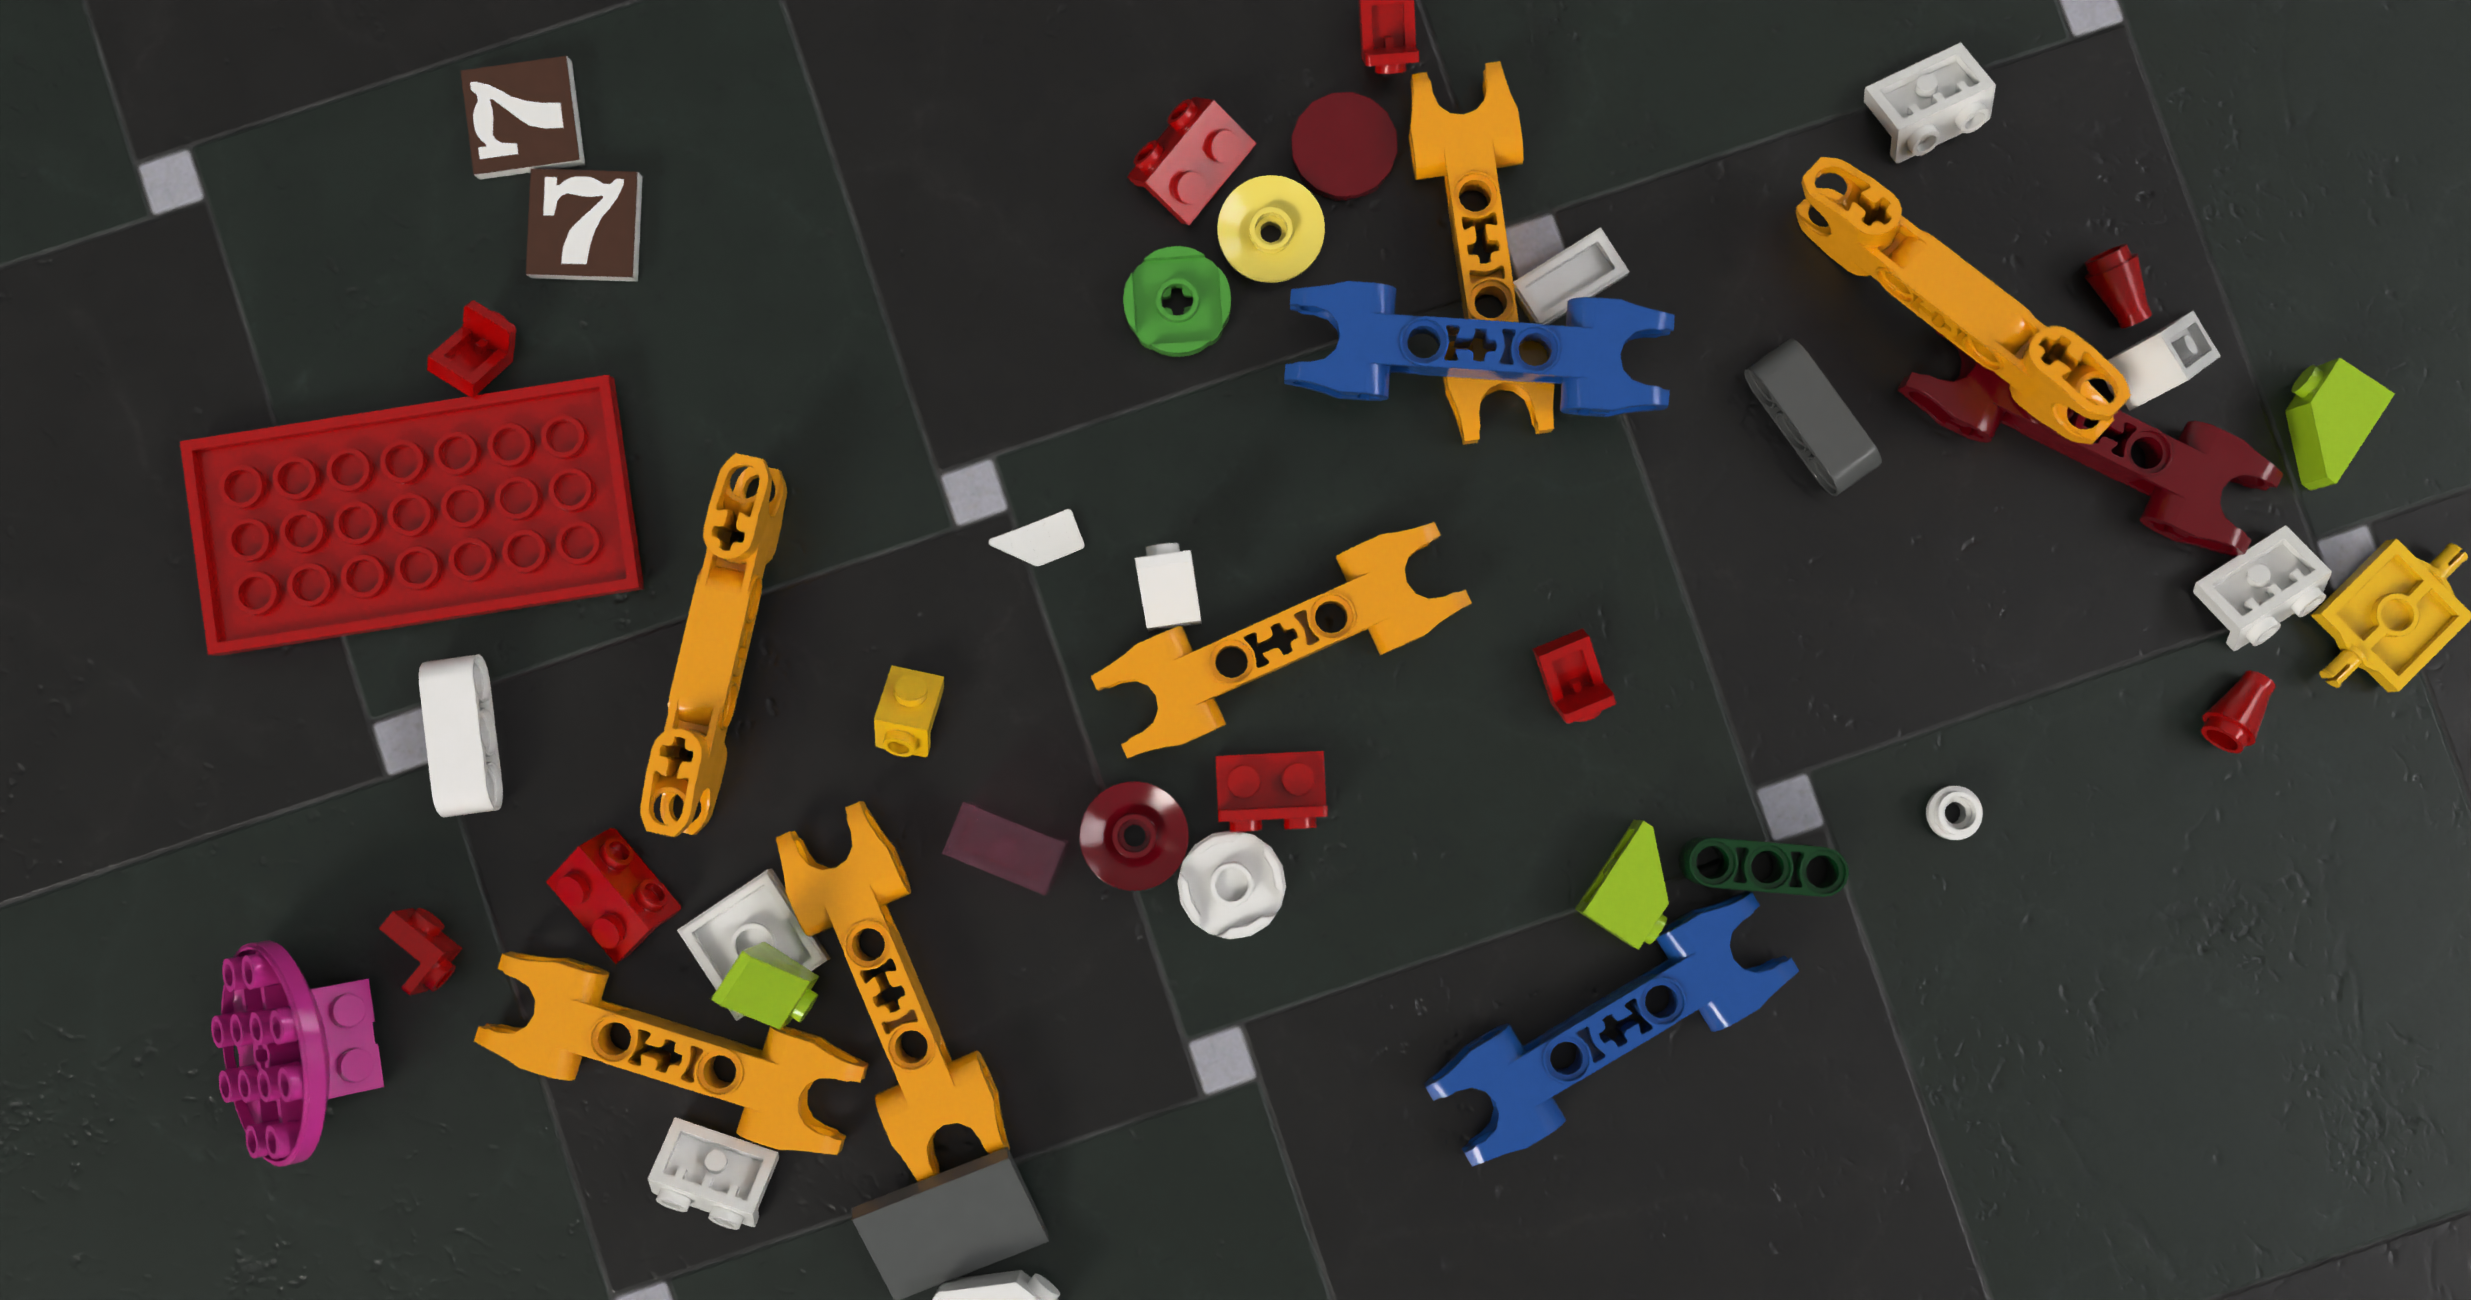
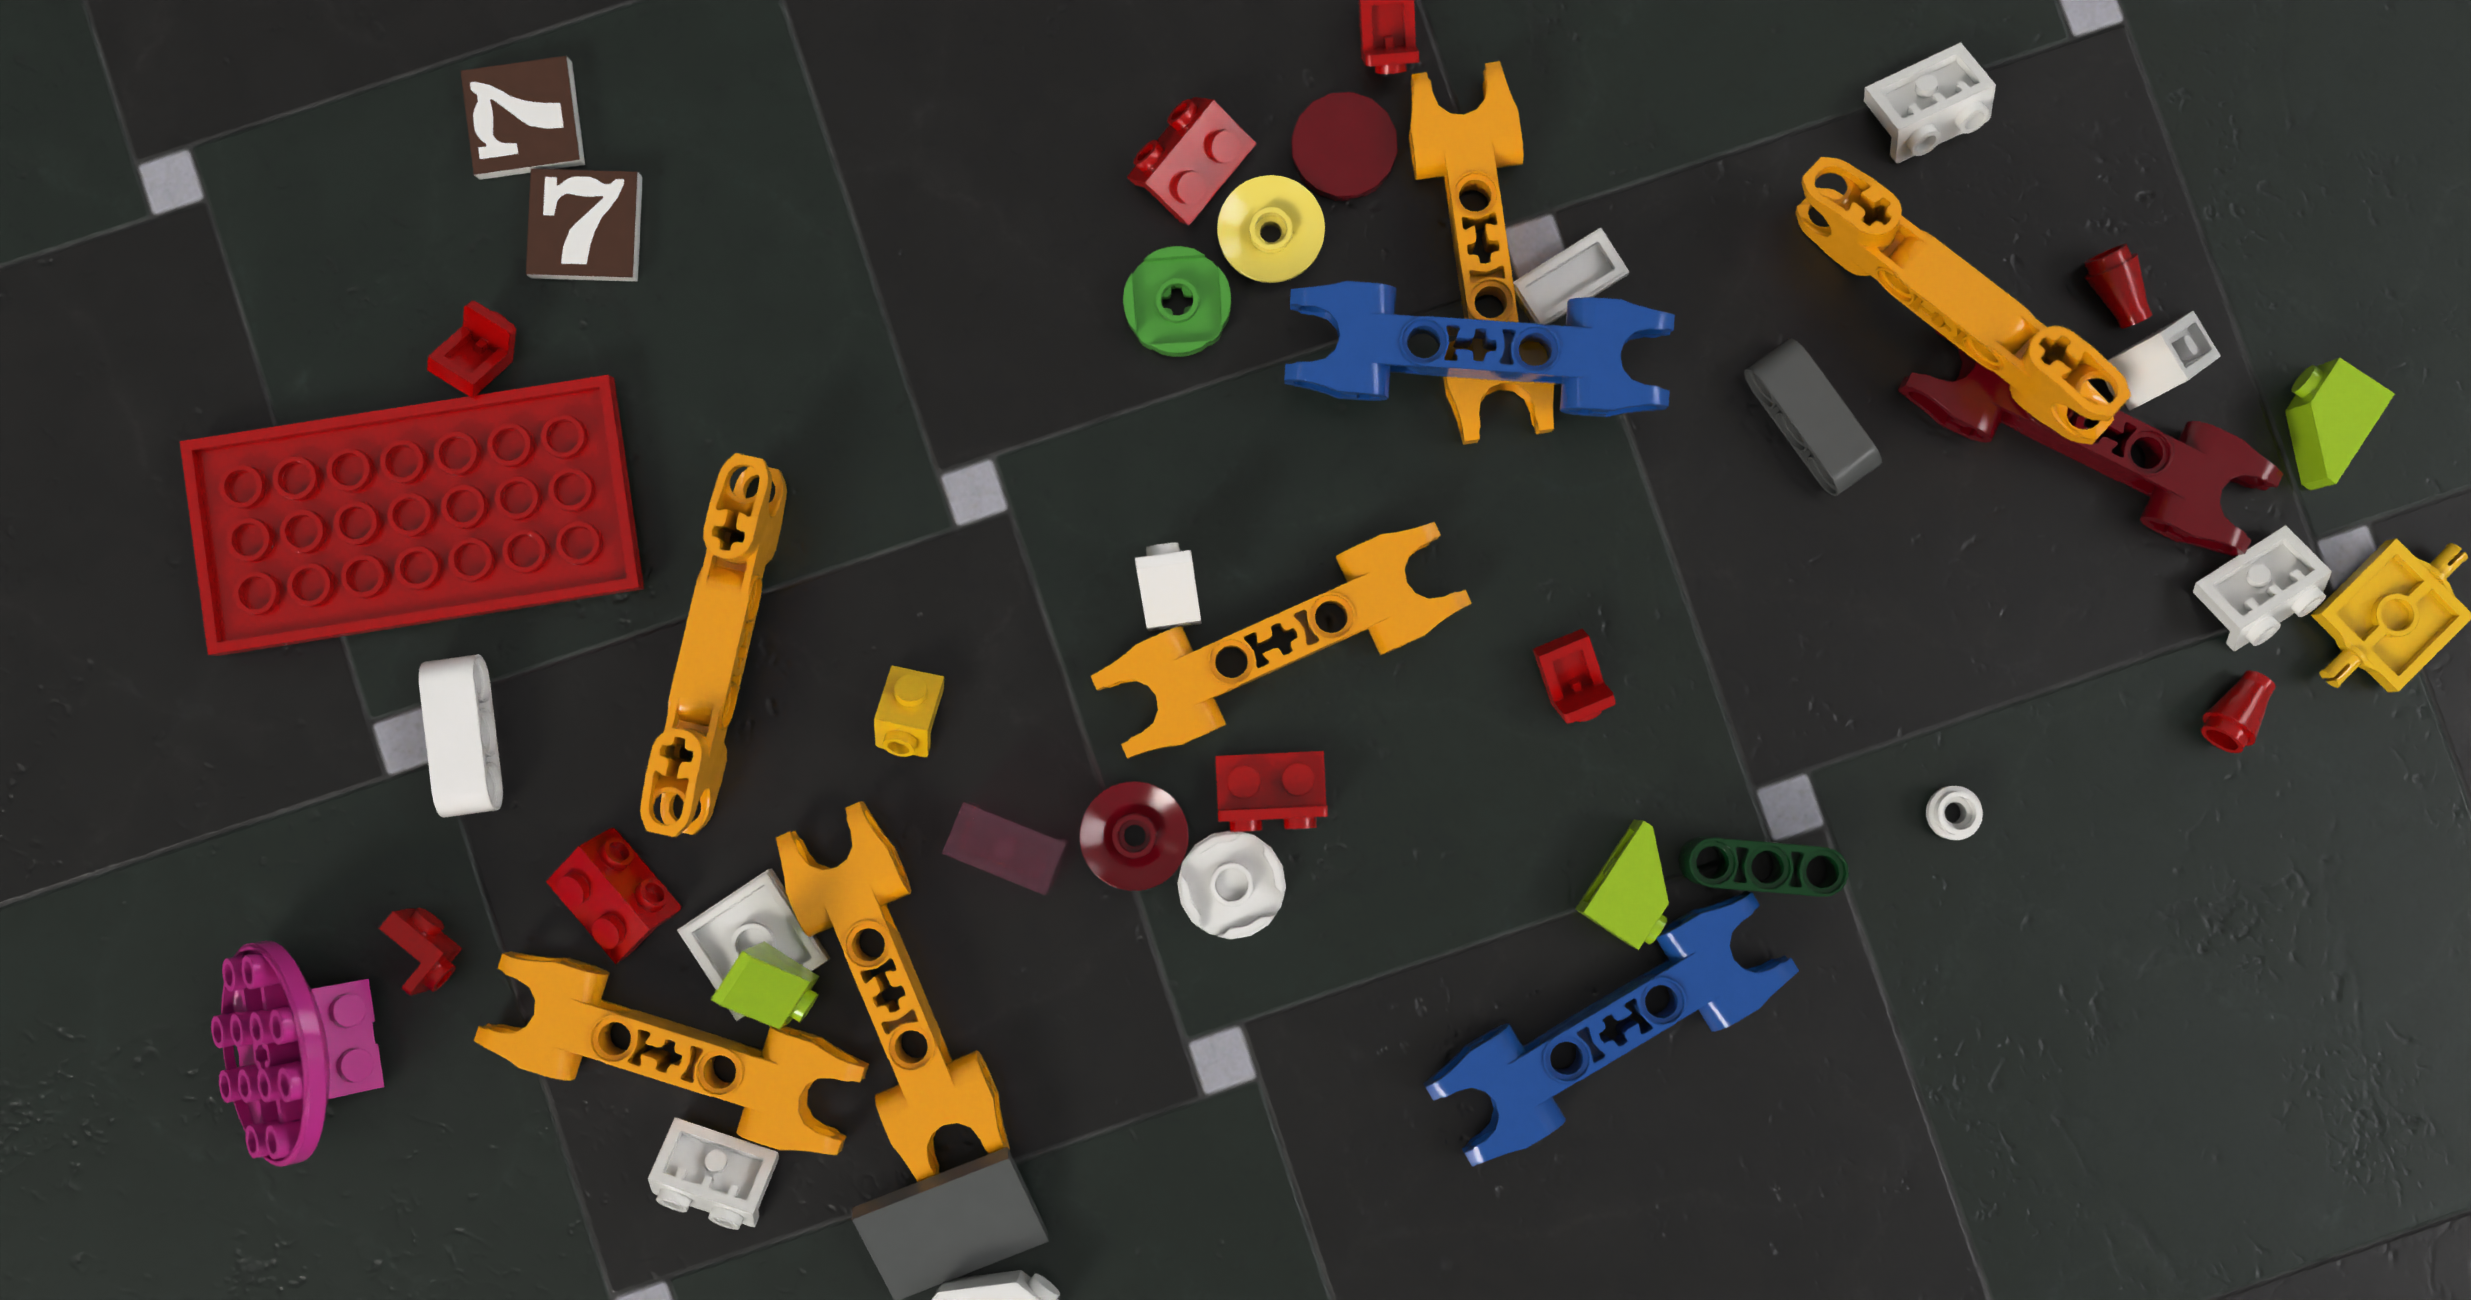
white sticker [989,509,1085,567] -> none

